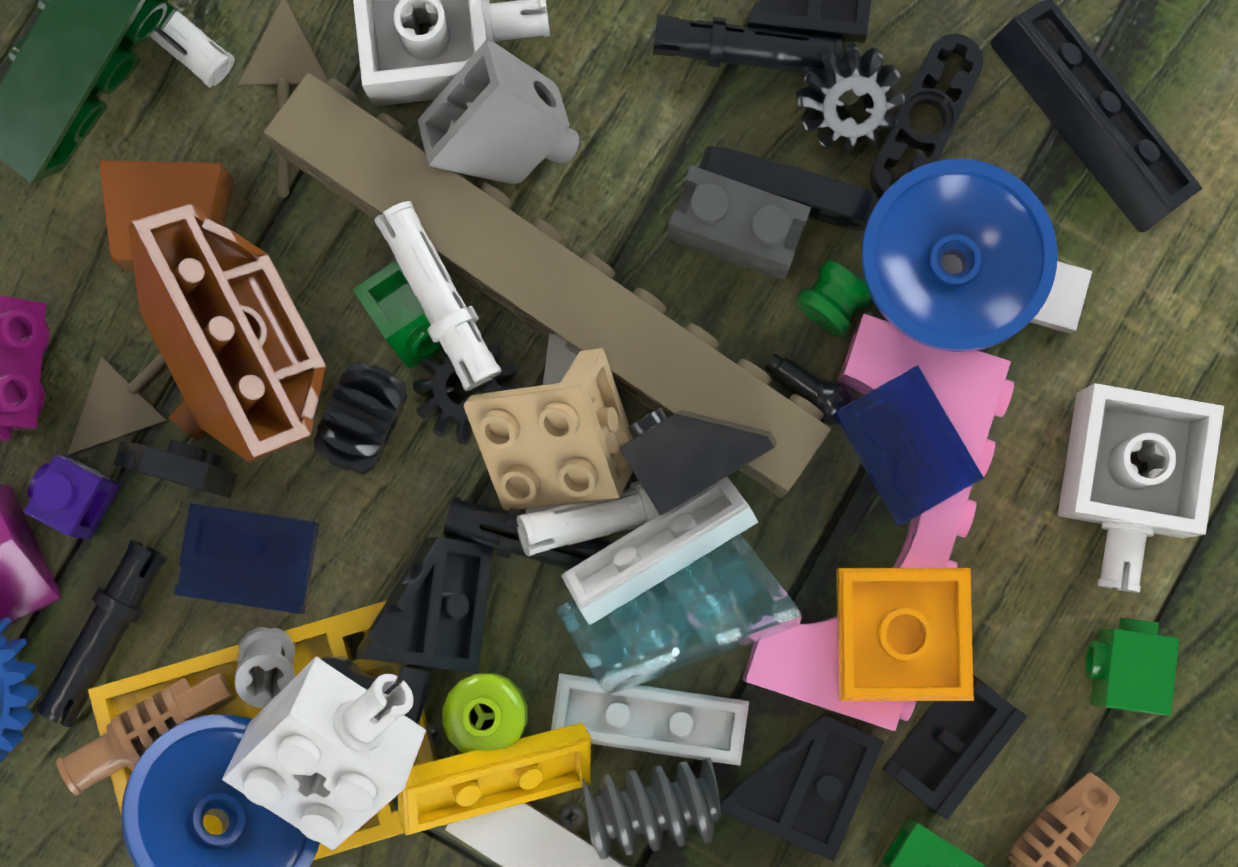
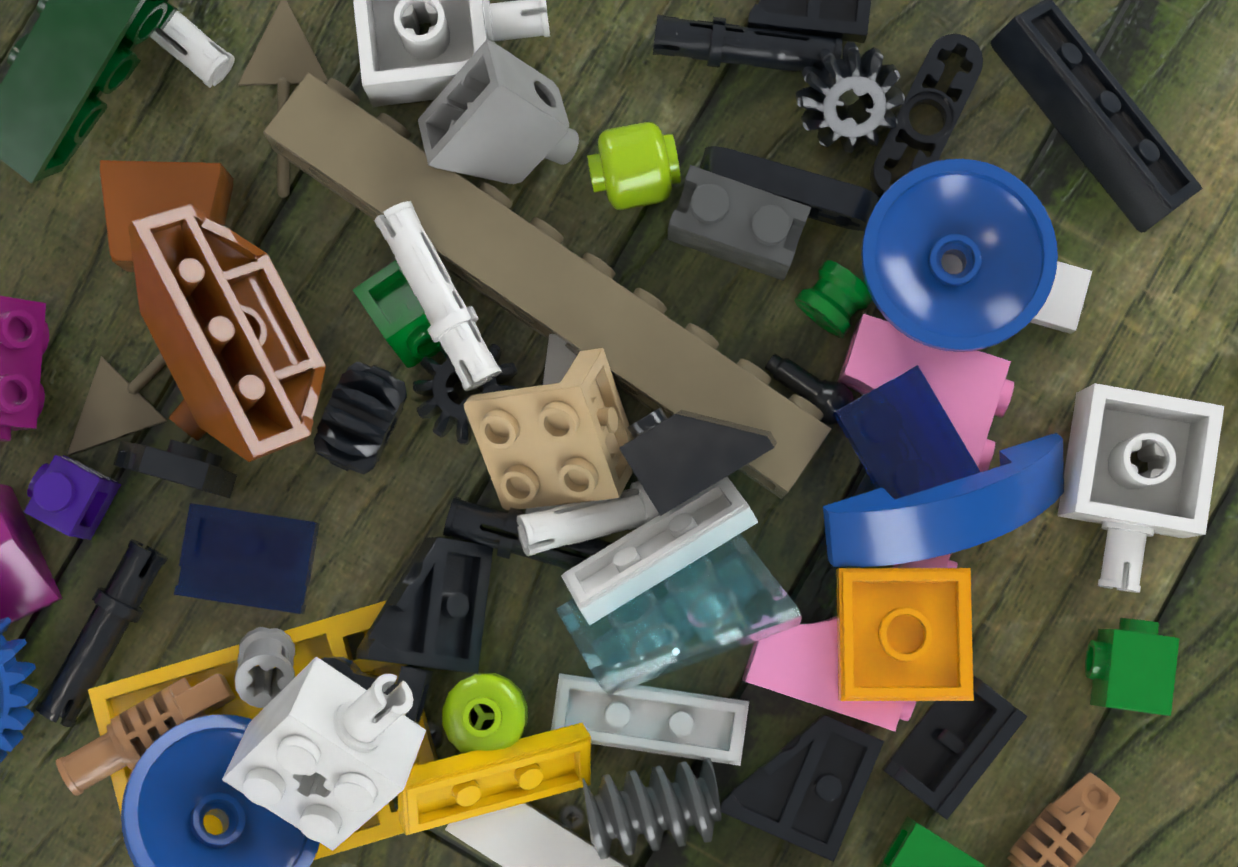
none -> lime head [587,122,681,210]
none -> blue slope [823,433,1064,567]

